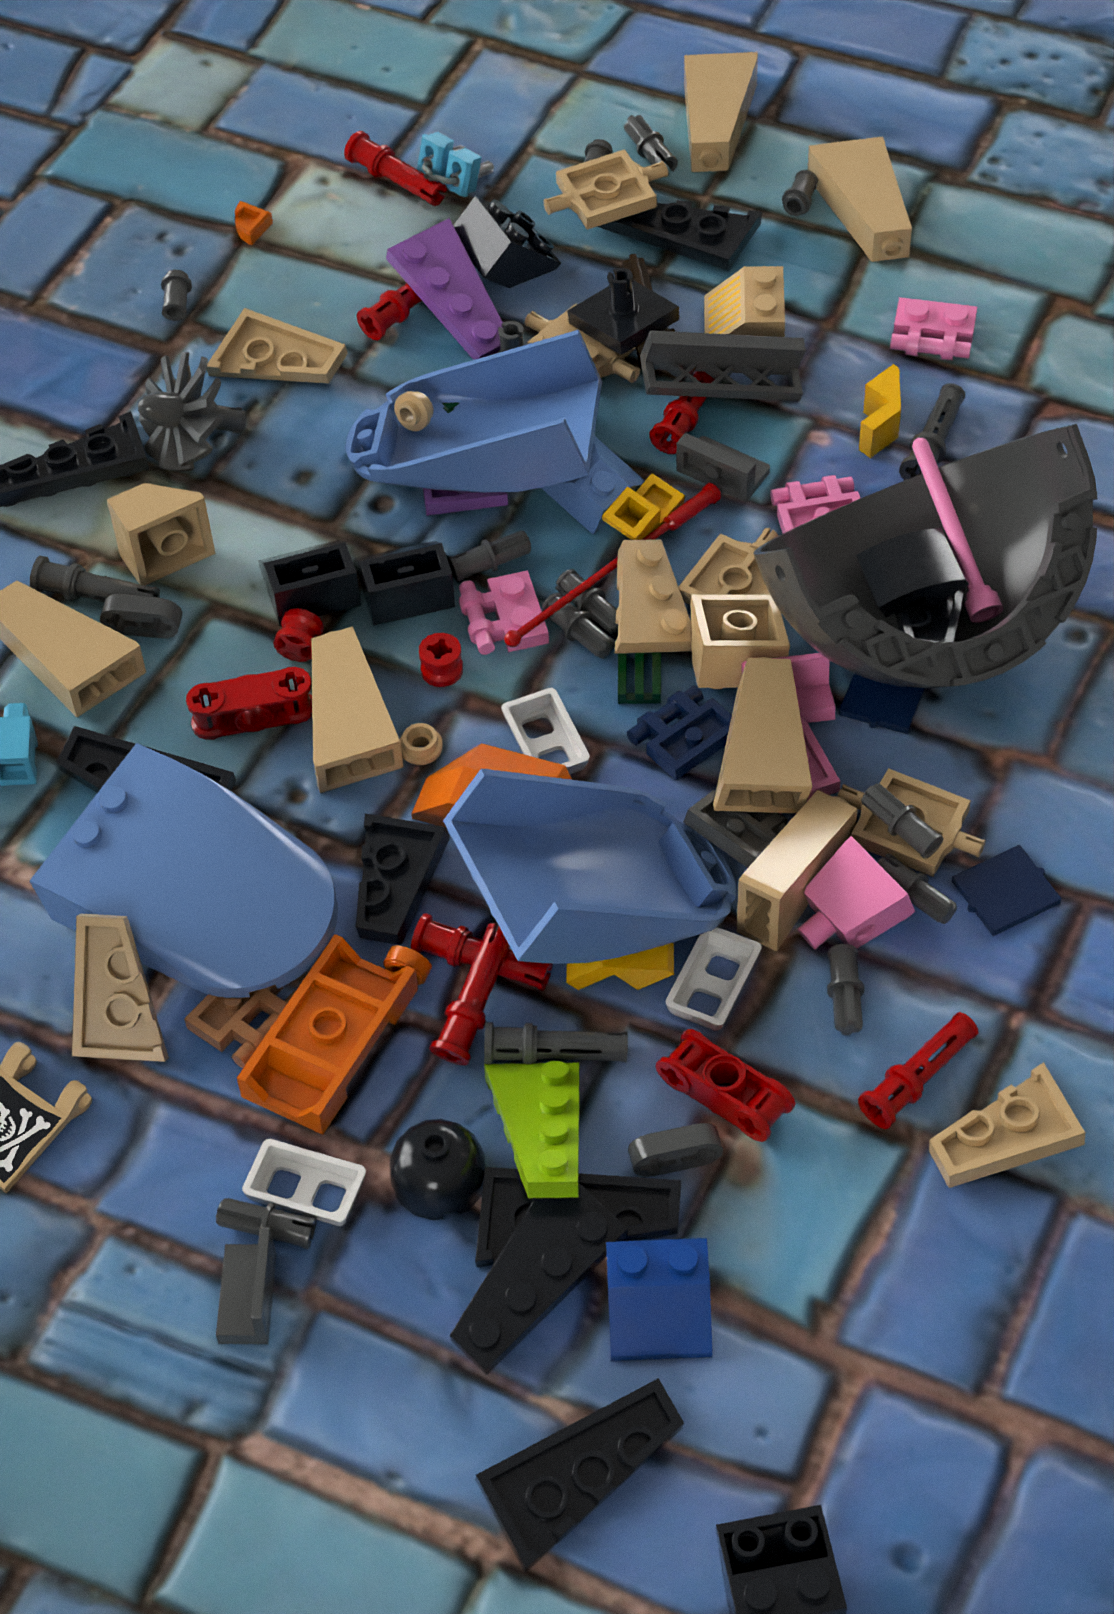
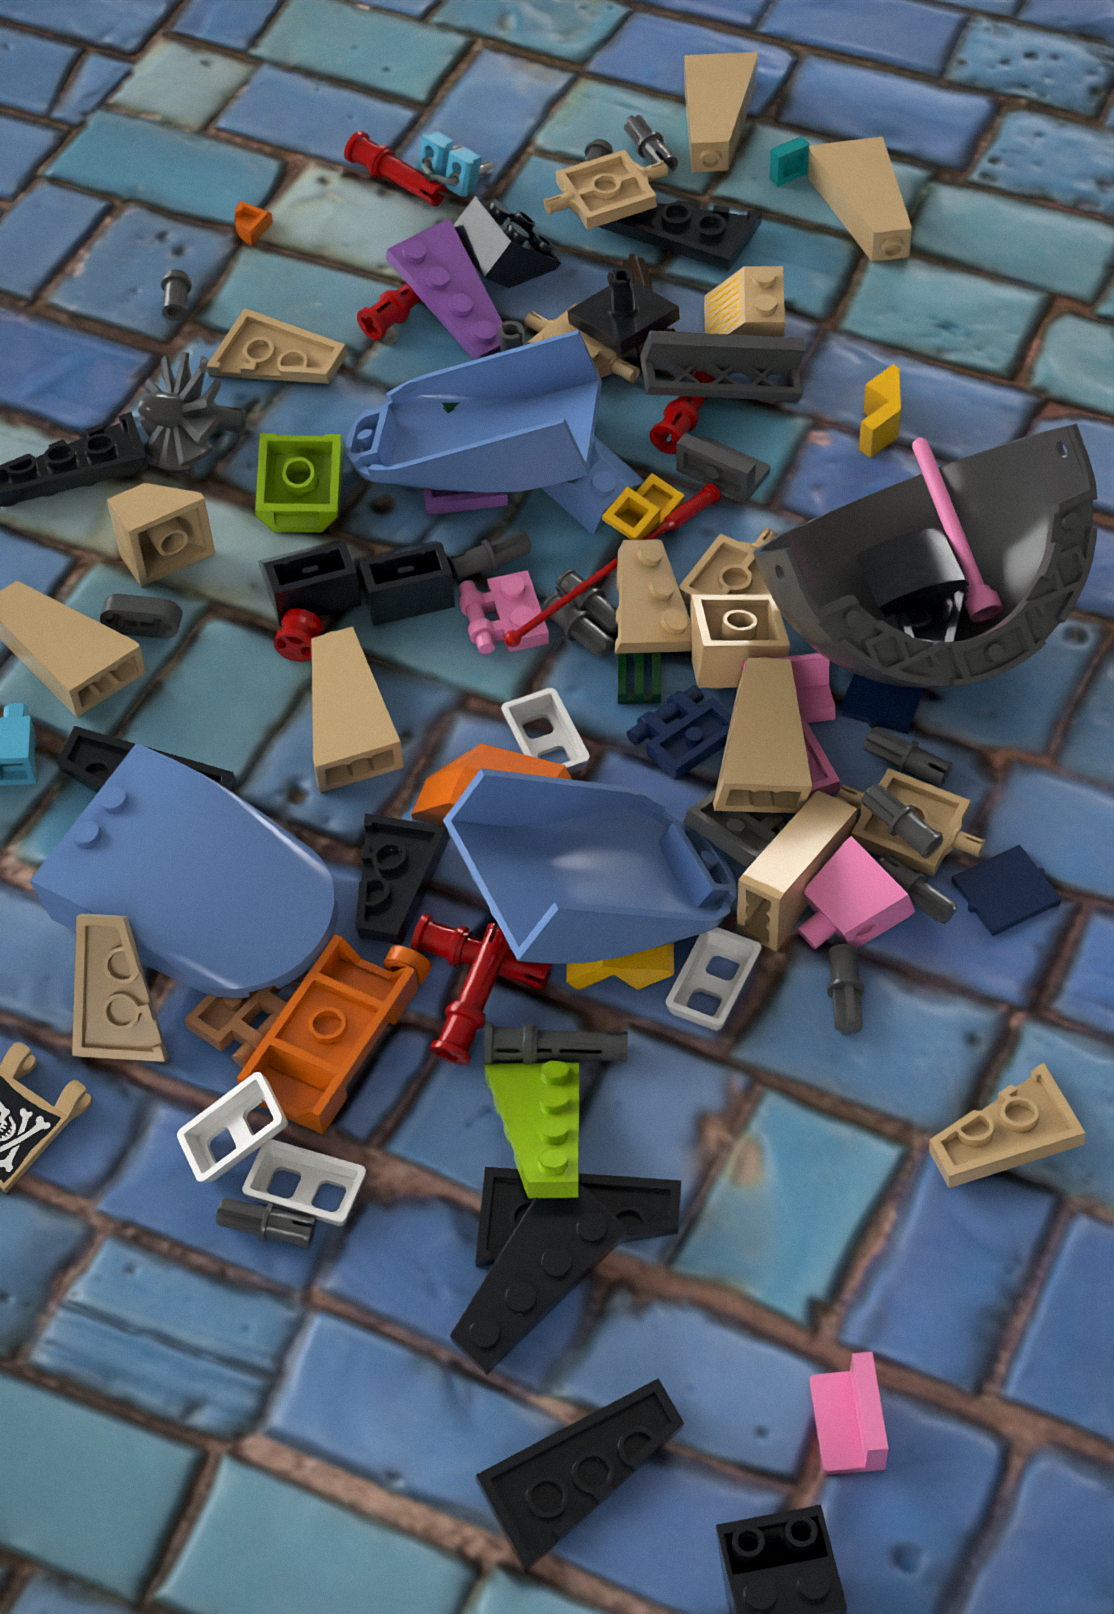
dark grey pin [30,555,160,602] -> none
red piece [186,667,312,740] -> none
dark grey panel [216,1228,277,1344] -> none
black cylinder [390,1119,486,1220] -> none
tan plate [394,391,433,432] -> none
tan plate [400,723,443,765] -> none
red wheel [419,633,463,687] -> none
blue slope [606,1238,712,1361] -> none
dark grey beam [628,1123,723,1177] -> none
red piece [655,1029,796,1142] -> none
bright pink plate [770,475,860,533] -> none
dark grey pin [782,170,818,216] -> none
red pin [858,1012,979,1129] -> none
bright pink plate [890,297,977,361] -> none
dark grey pin [899,383,965,480] -> none
none -> white piece [177,1072,288,1182]
none -> lime slope [255,433,345,533]
none -> teal plate [769,136,810,187]
none -> bright pink panel [809,1352,889,1475]
none -> dark grey axle [864,727,952,788]

